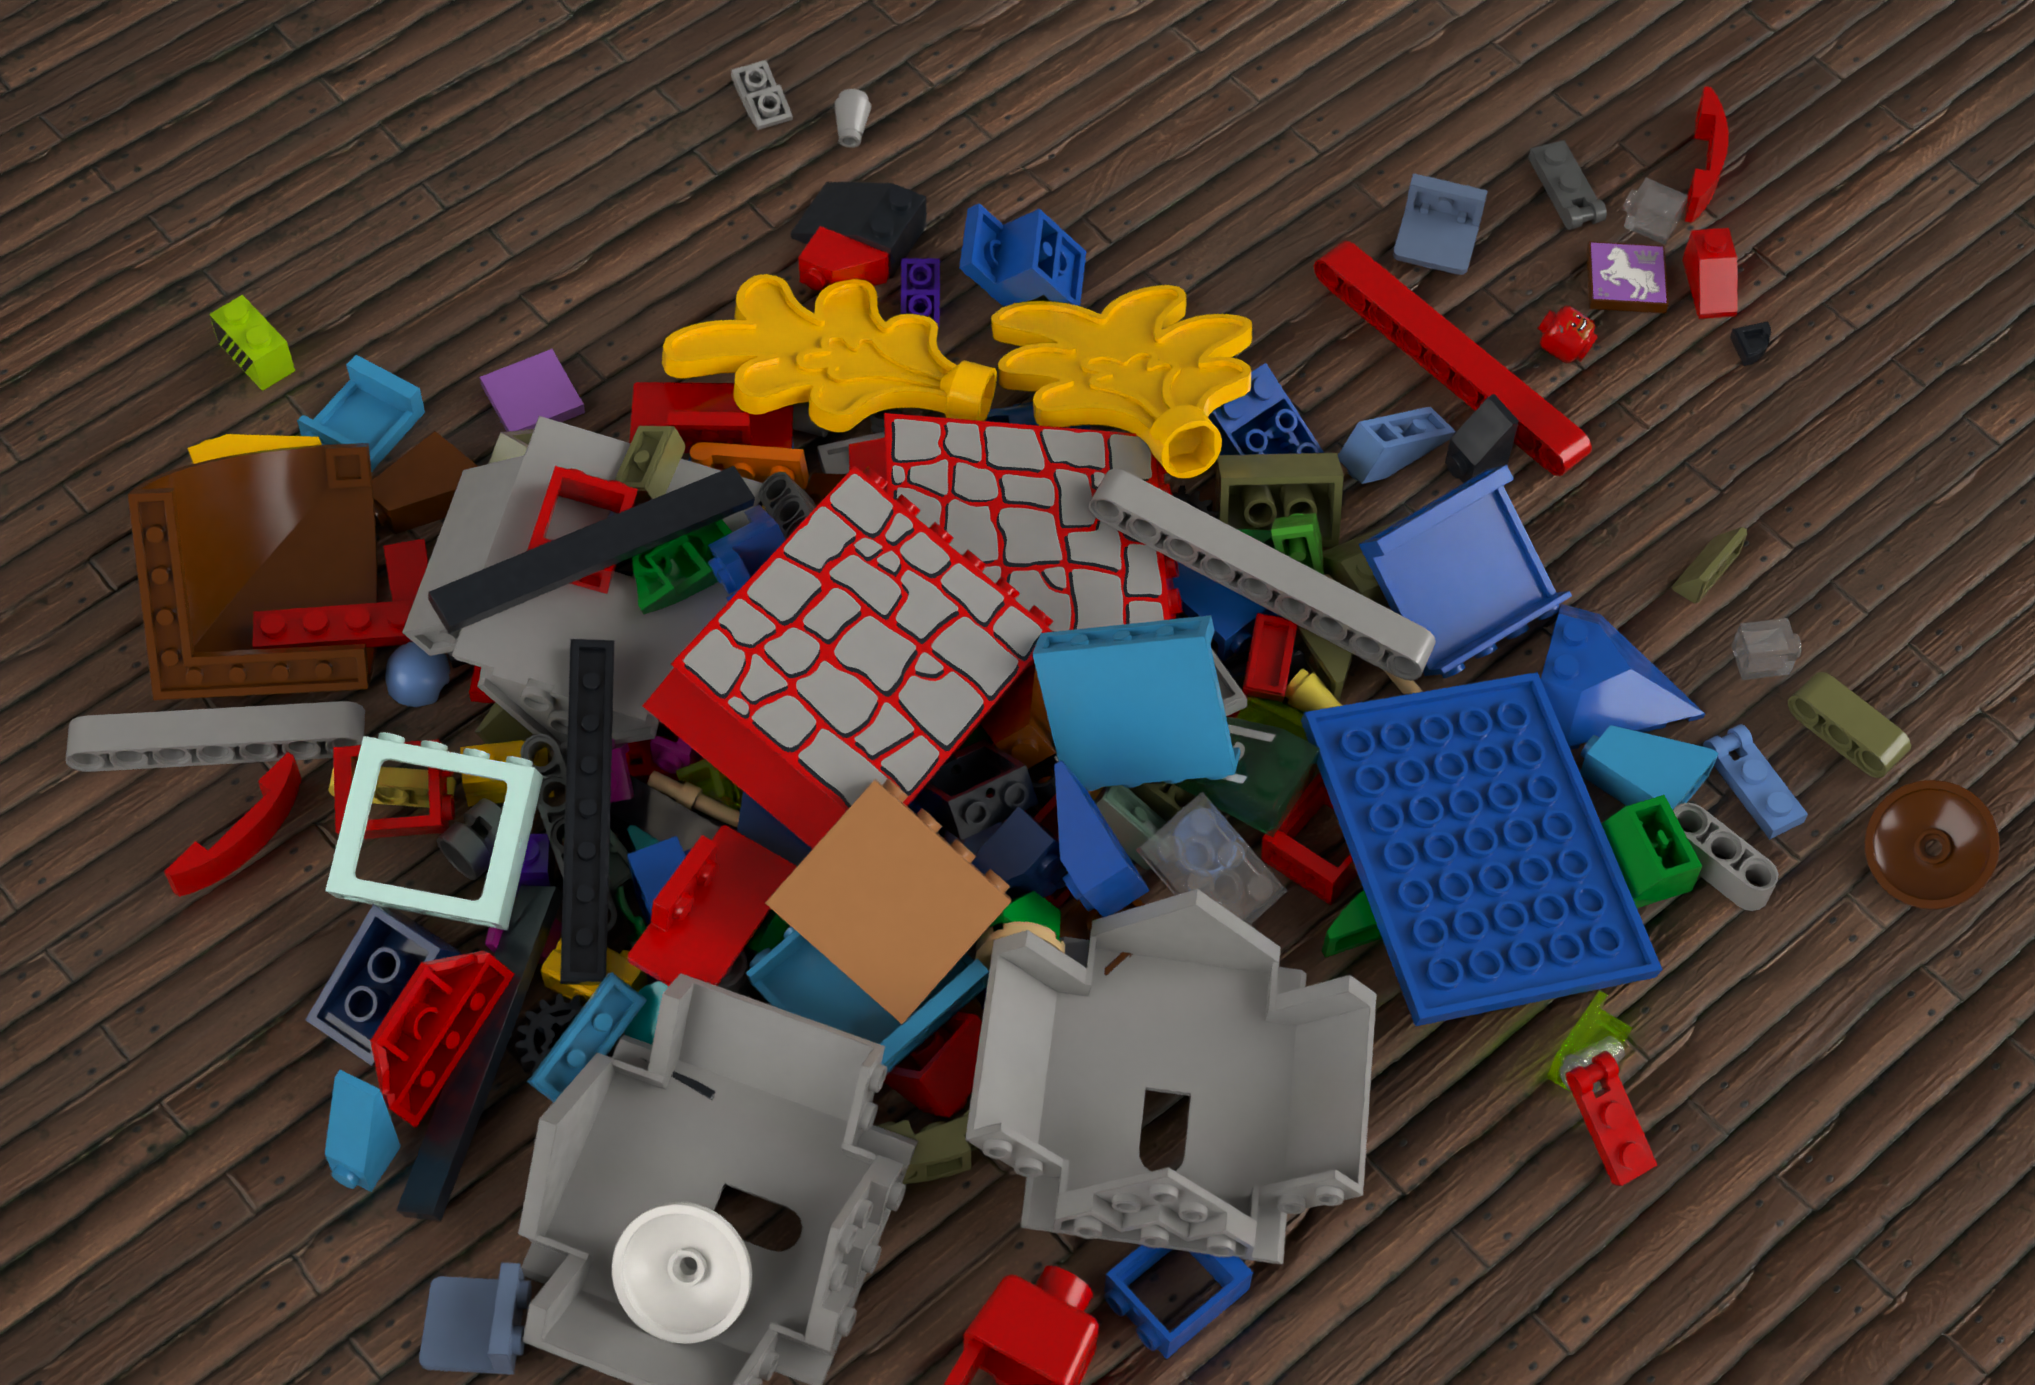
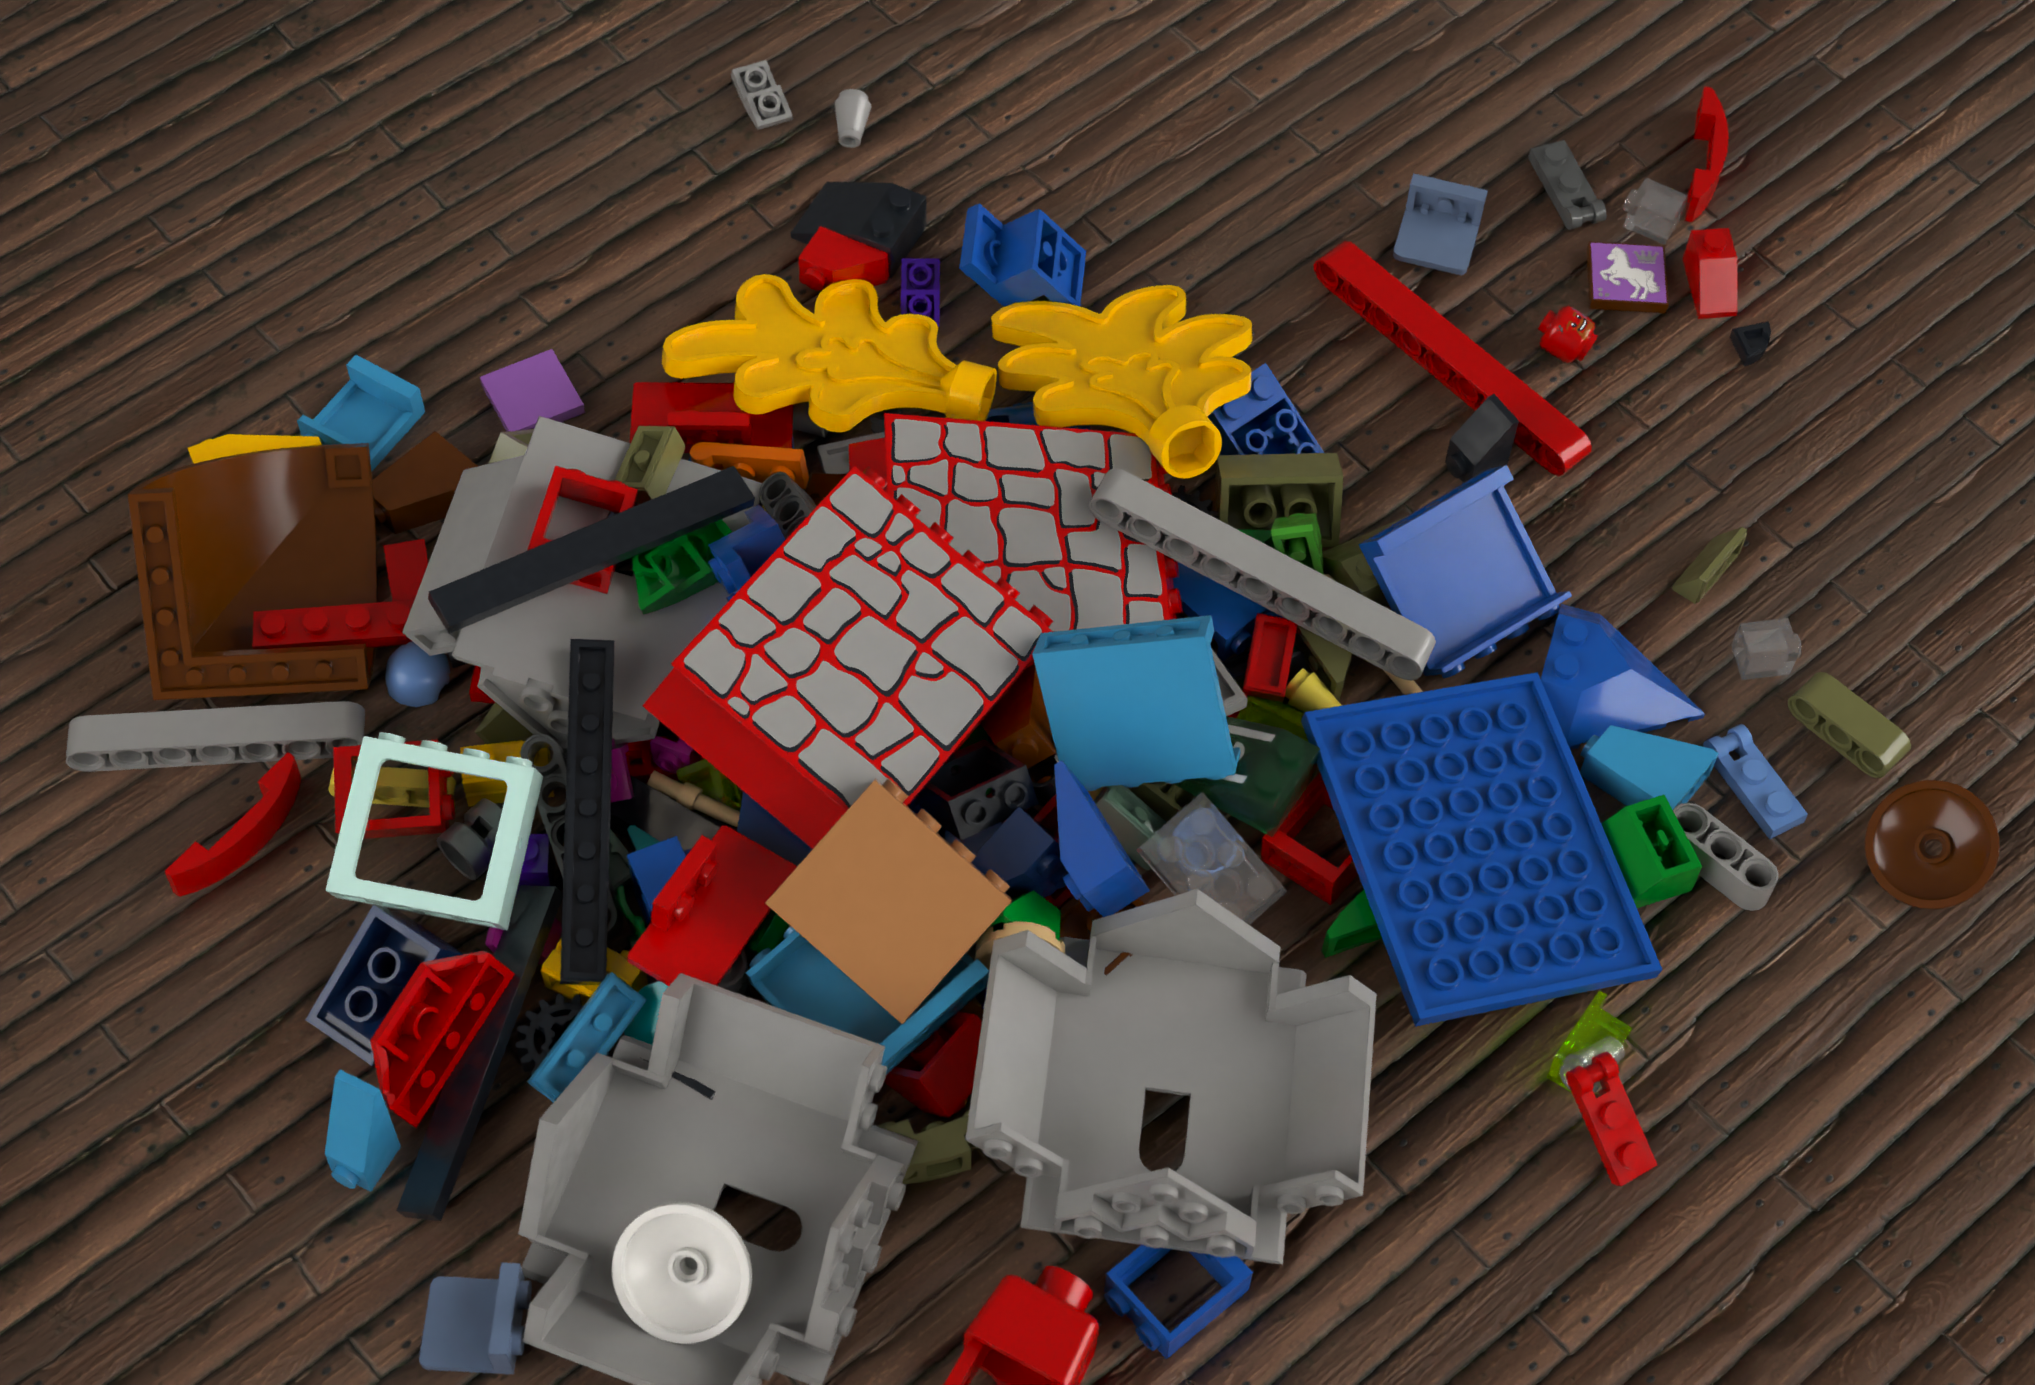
lime brick [209,294,295,391] -> none
medium blue slope [1338,407,1456,484] -> none

